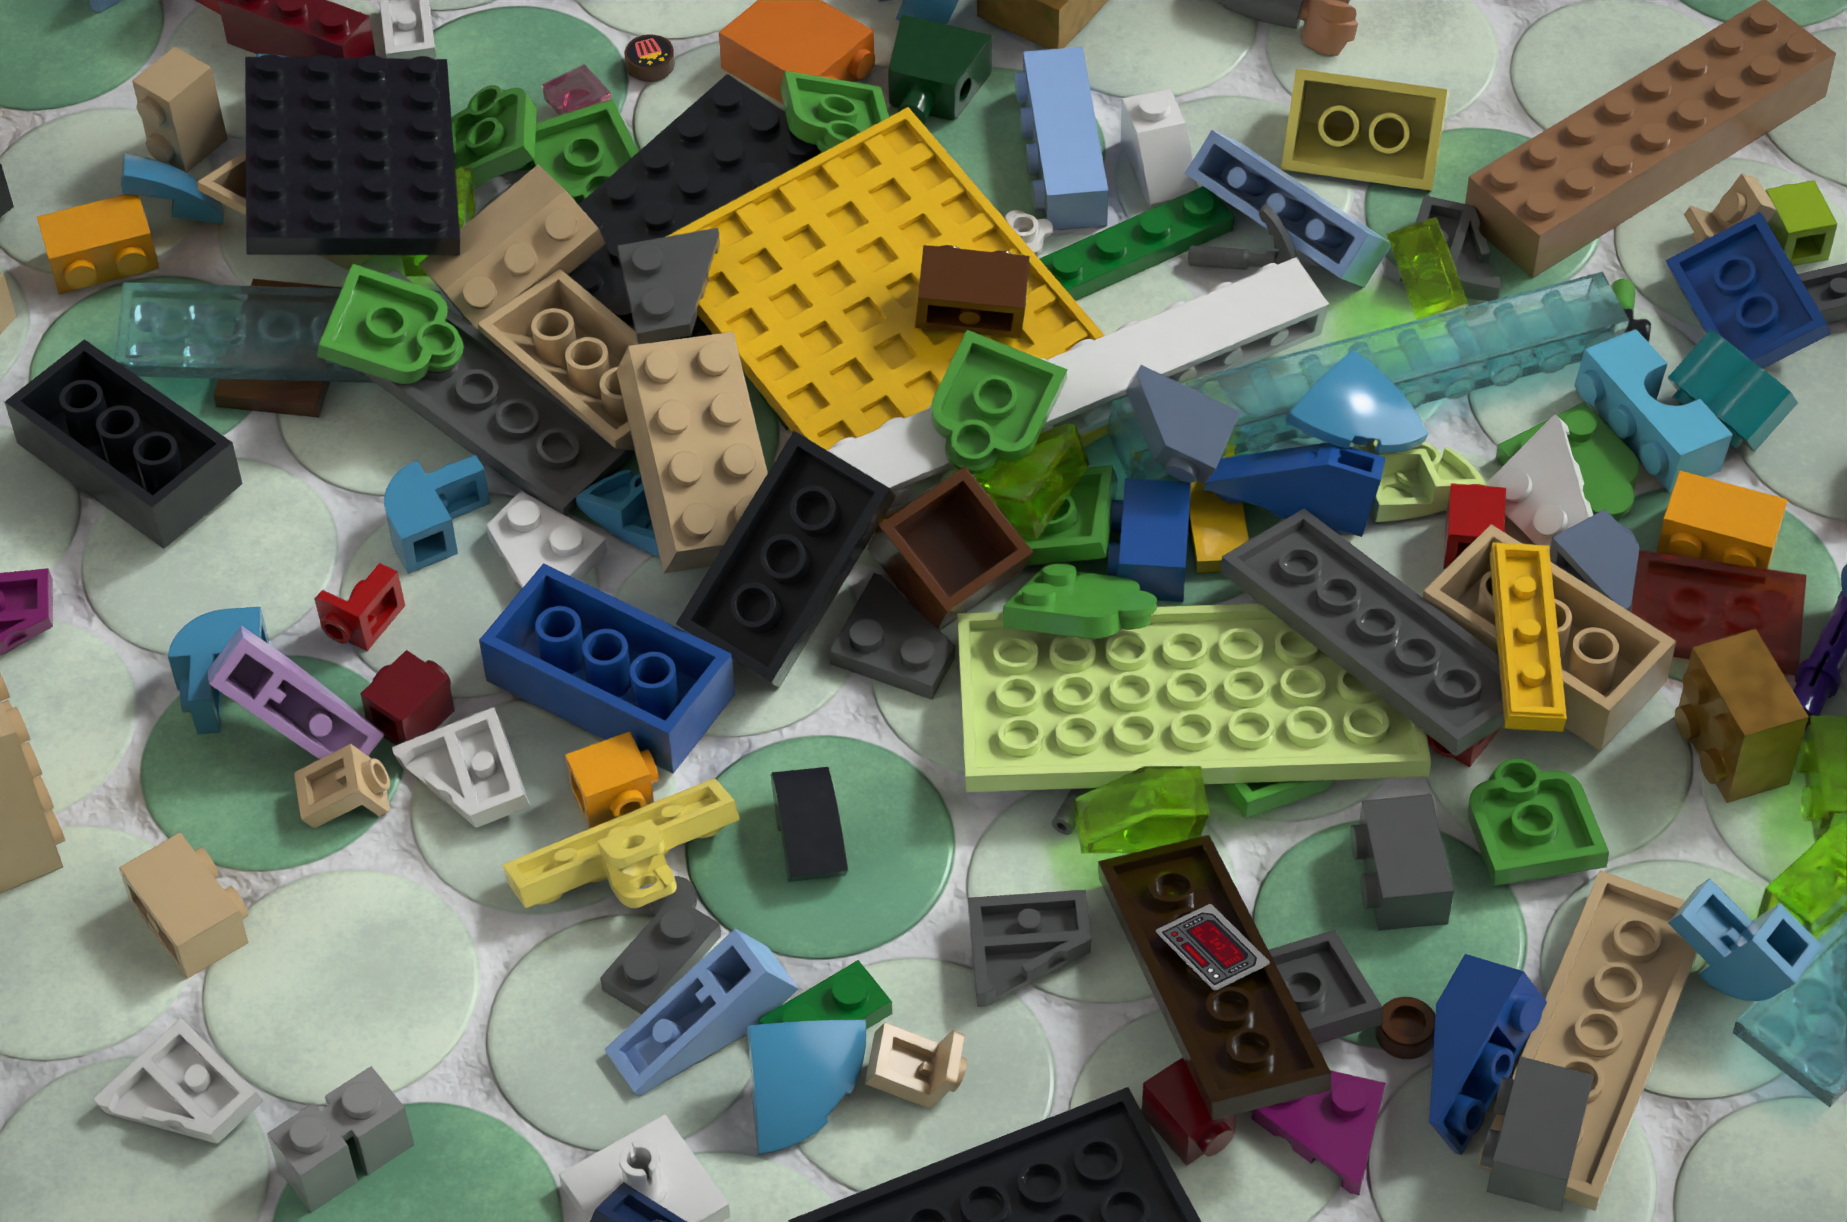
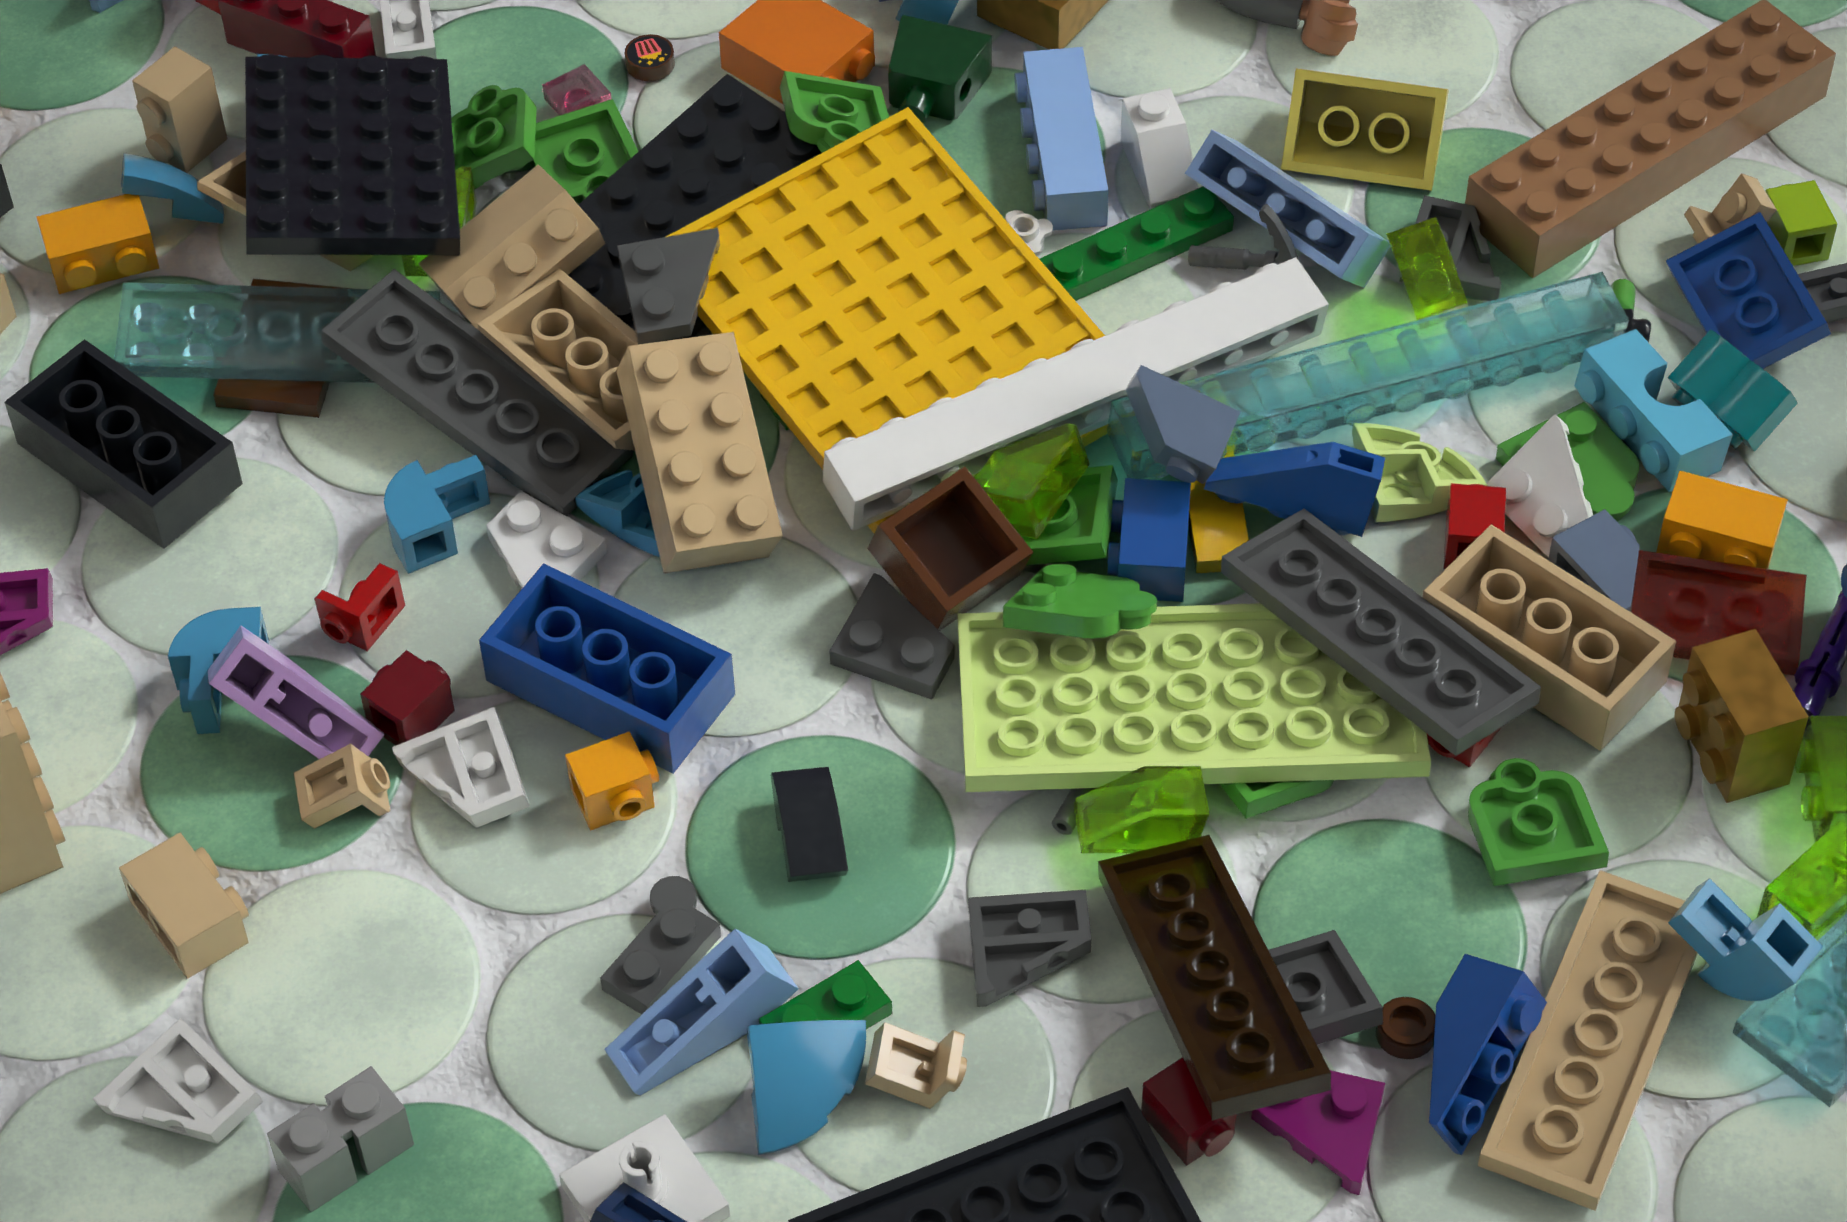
bright green plate [317,263,464,384] -> none
light yellow plate [502,778,740,908] -> none
black brick [676,431,896,688] -> none
reddish brown brick [915,245,1030,339] -> none
bright green plate [931,330,1068,474] -> none
sticker [1156,904,1270,990] -> none
dark azure brick [1285,350,1429,453] -> none
dark grey brick [1350,794,1454,931] -> none
dark grey brick [1480,1056,1594,1212] -> none
yellow tile [1490,542,1567,732] -> none

